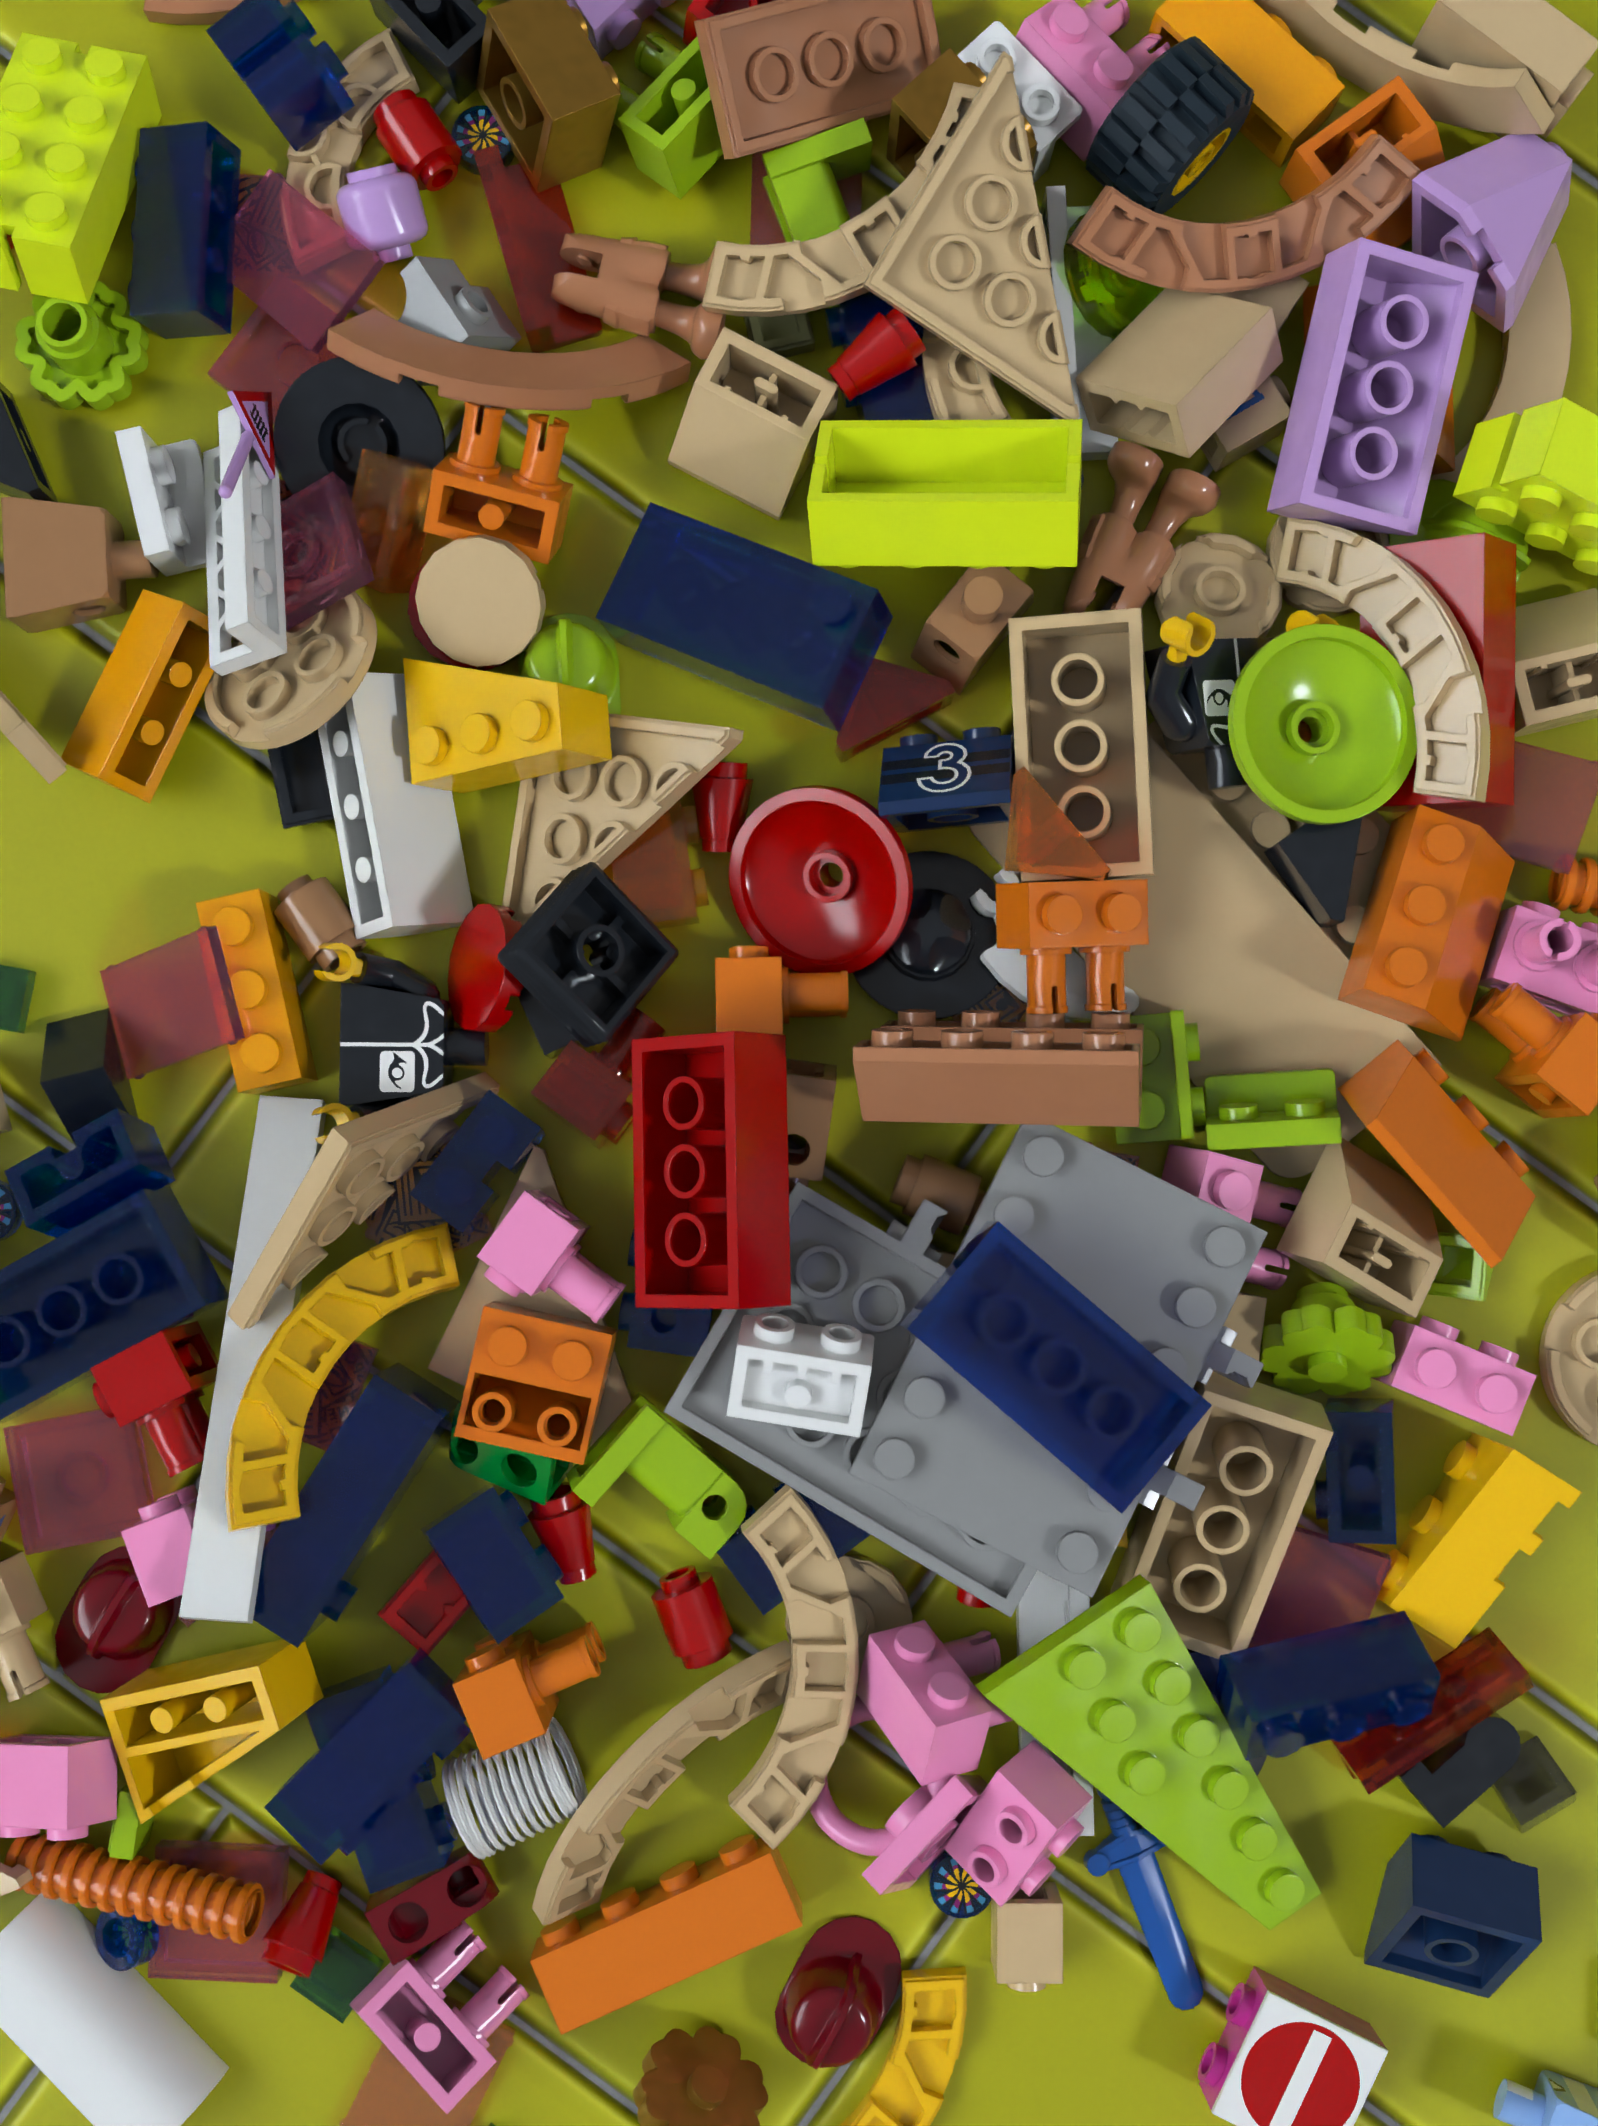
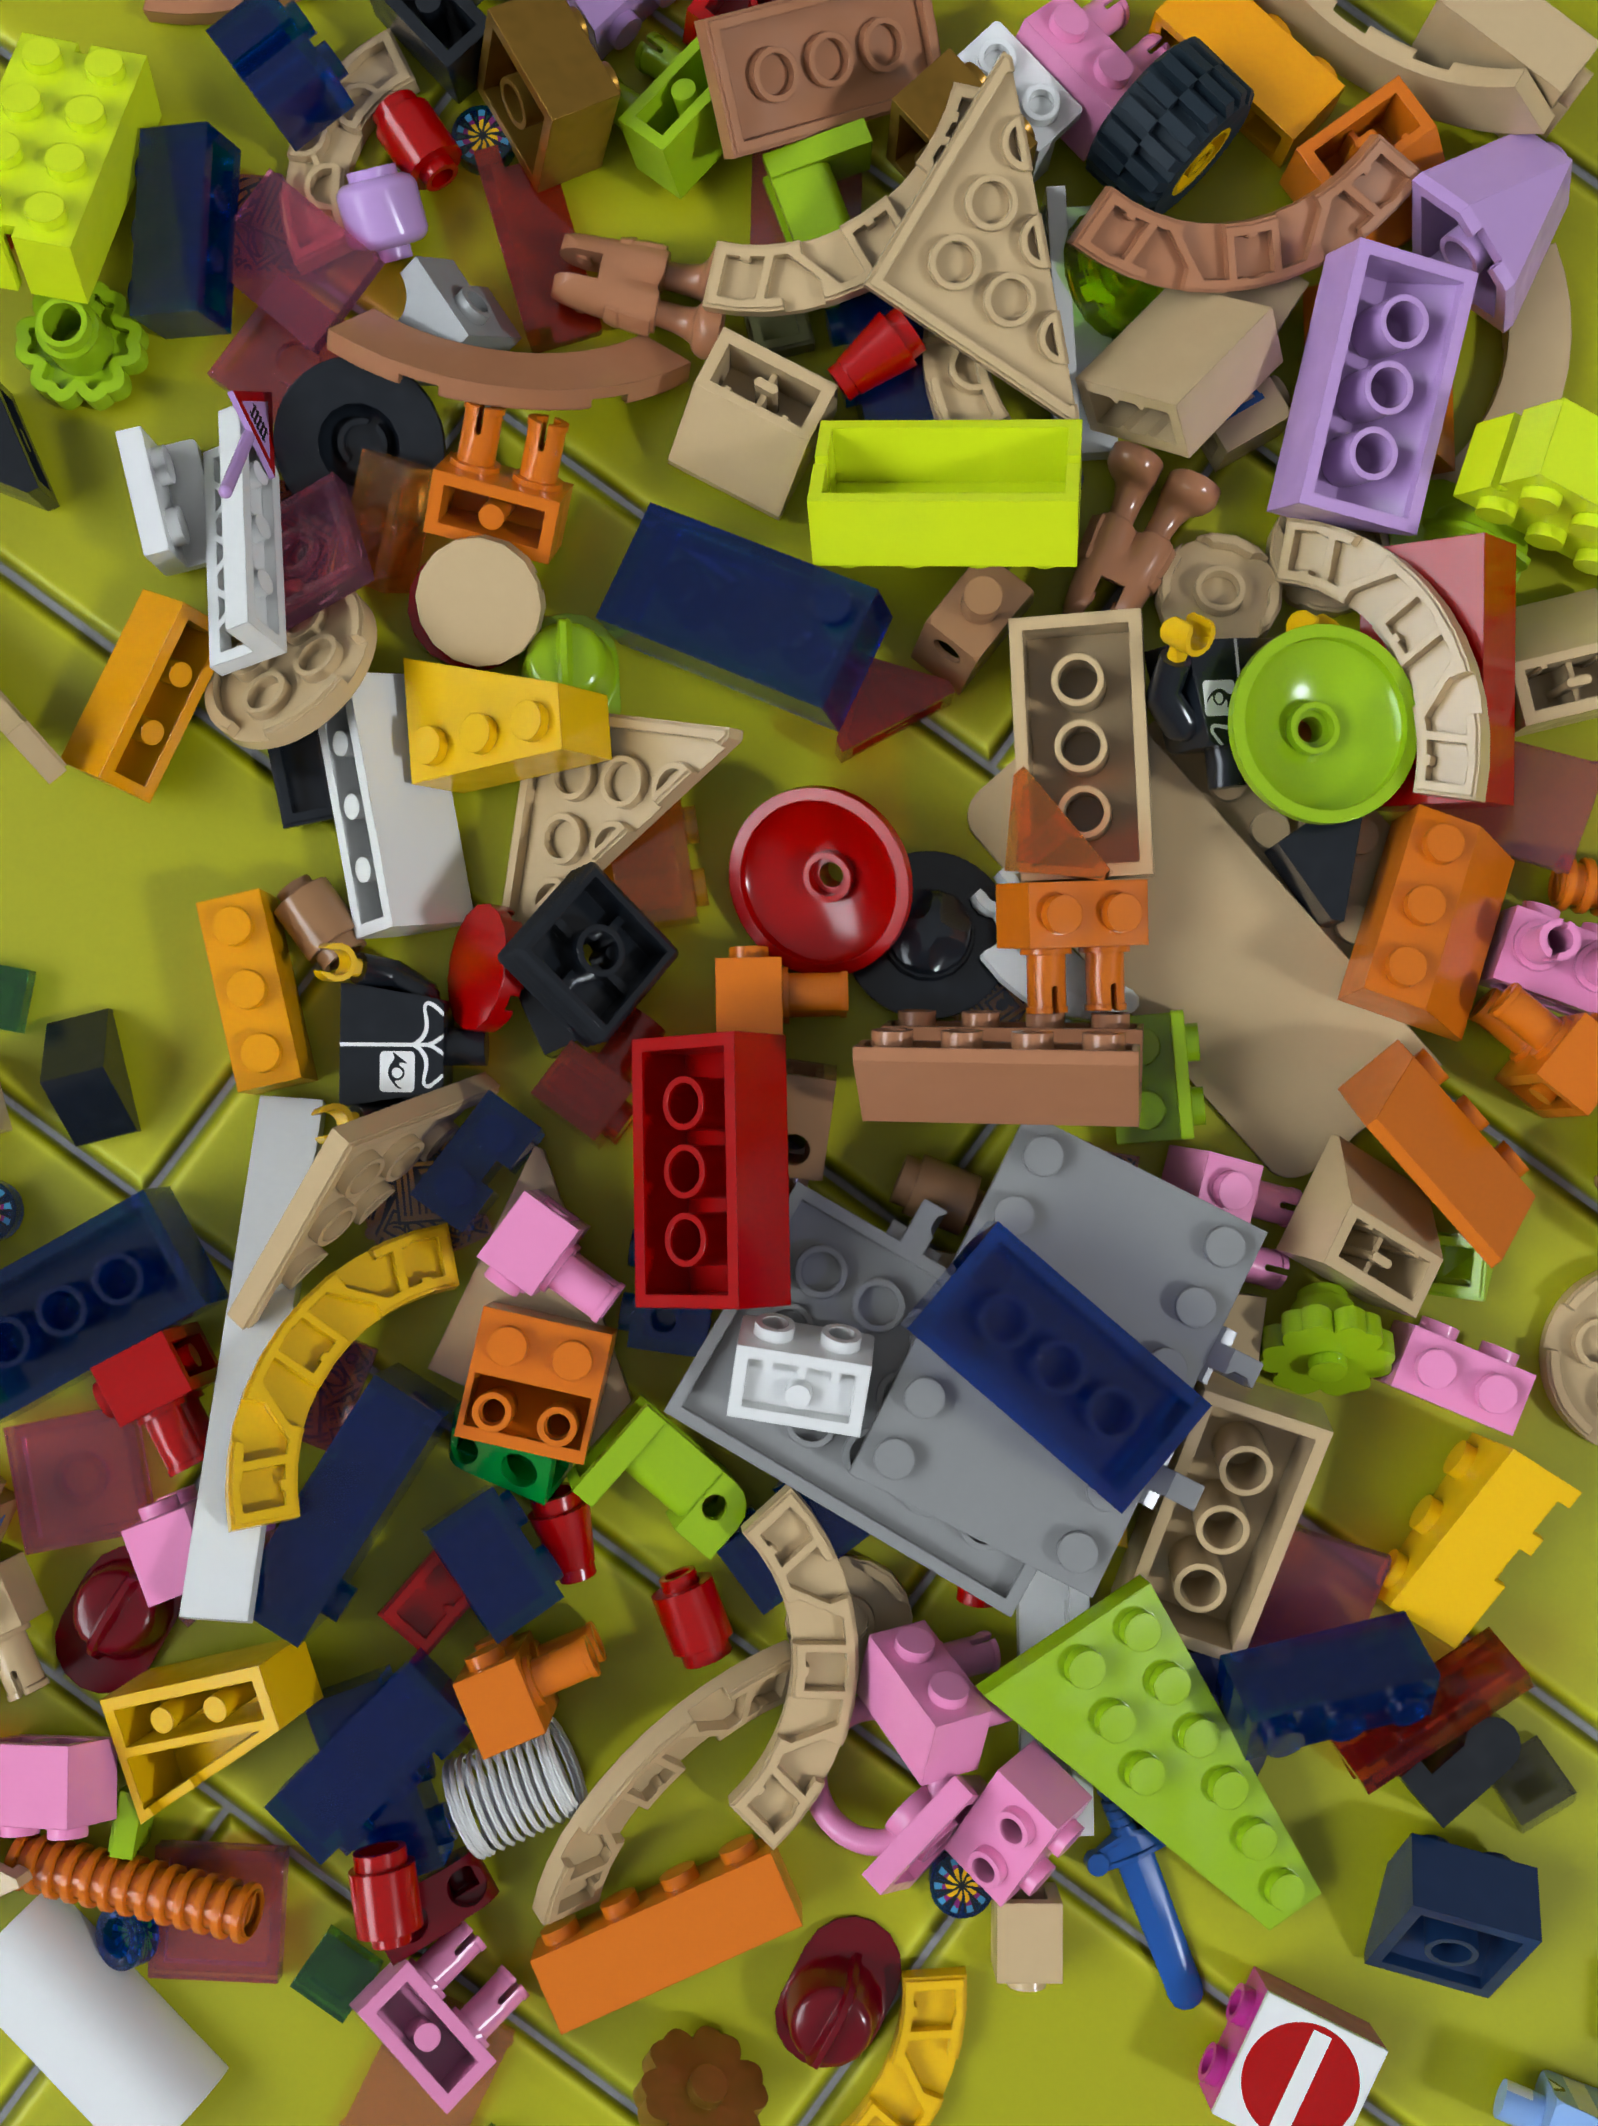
medium nougat torso [1,497,159,633] -> none
clear blue brick [4,1108,176,1242] -> none
clear pink piece [100,926,245,1079] -> none
red cone [261,1870,343,1979] -> none
red cone [692,762,754,852] -> none
dark blue slope [878,727,1018,833] -> none
lime bracket [1204,1068,1342,1151] -> none
clear blue brick [1315,1398,1398,1544] -> none
none -> red brick [348,1840,424,1951]

